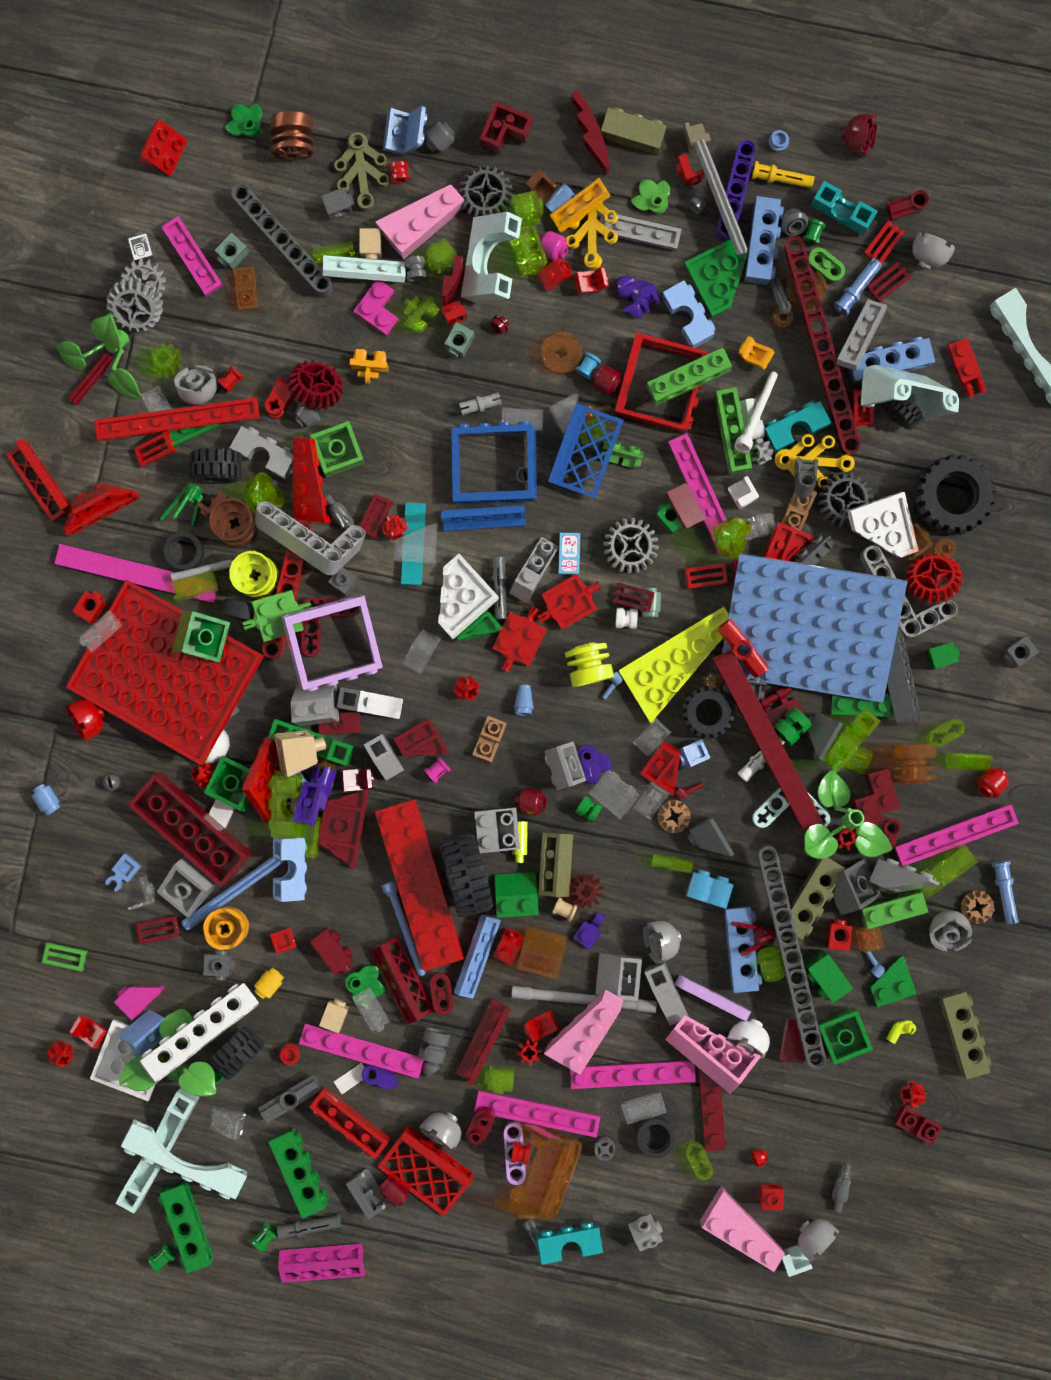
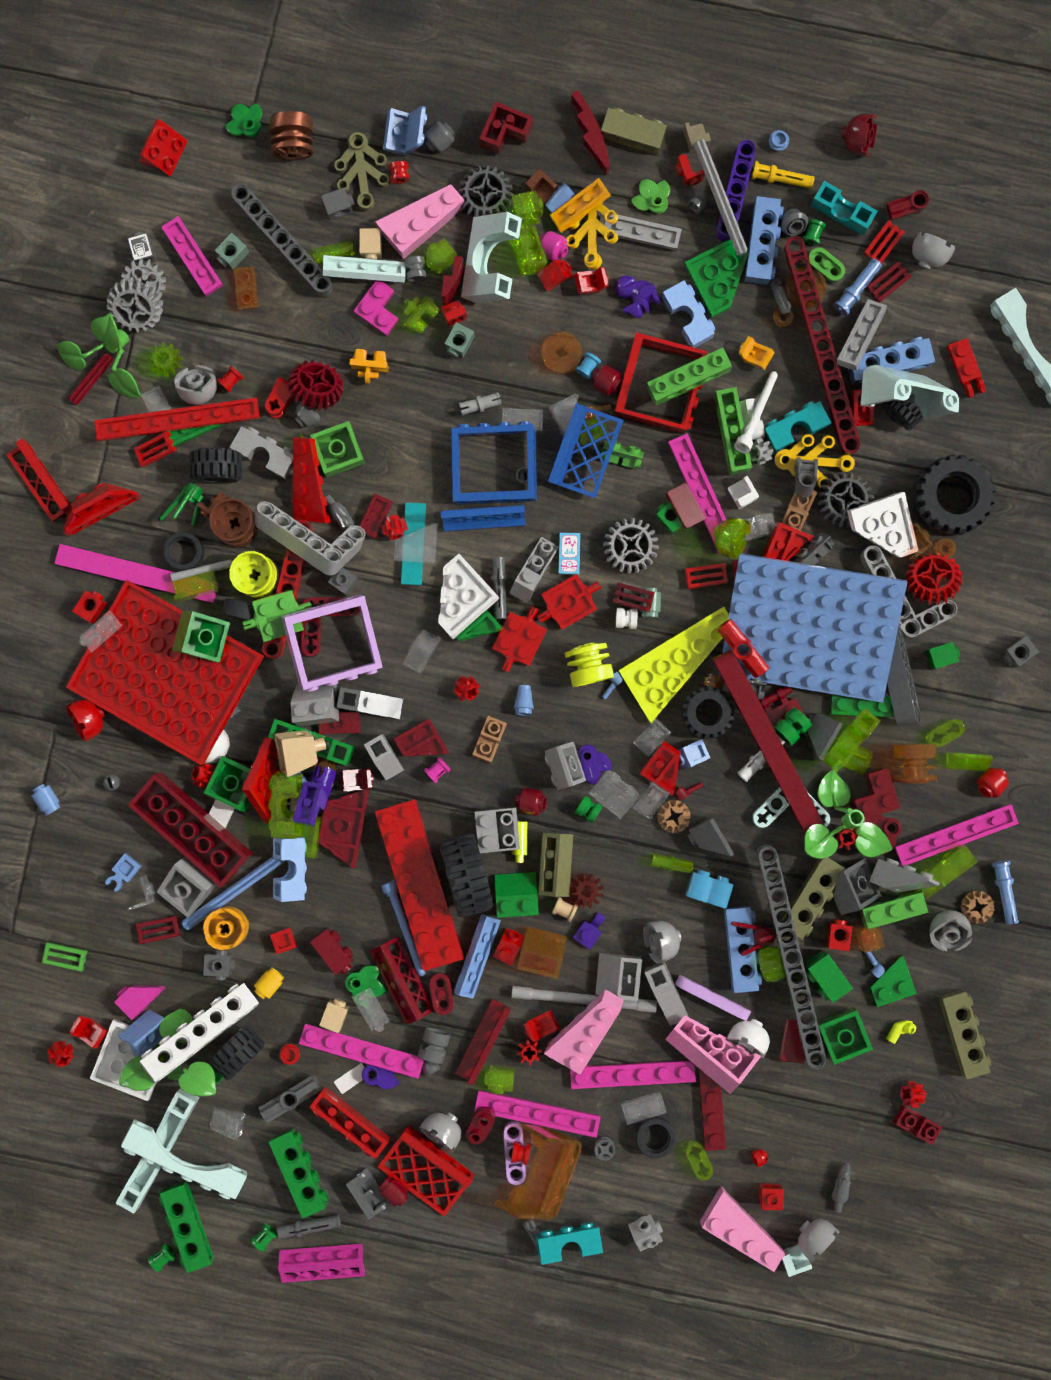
clear neon green cylinder [245,472,285,511] -> none
dark red plate [490,315,509,335] -> none

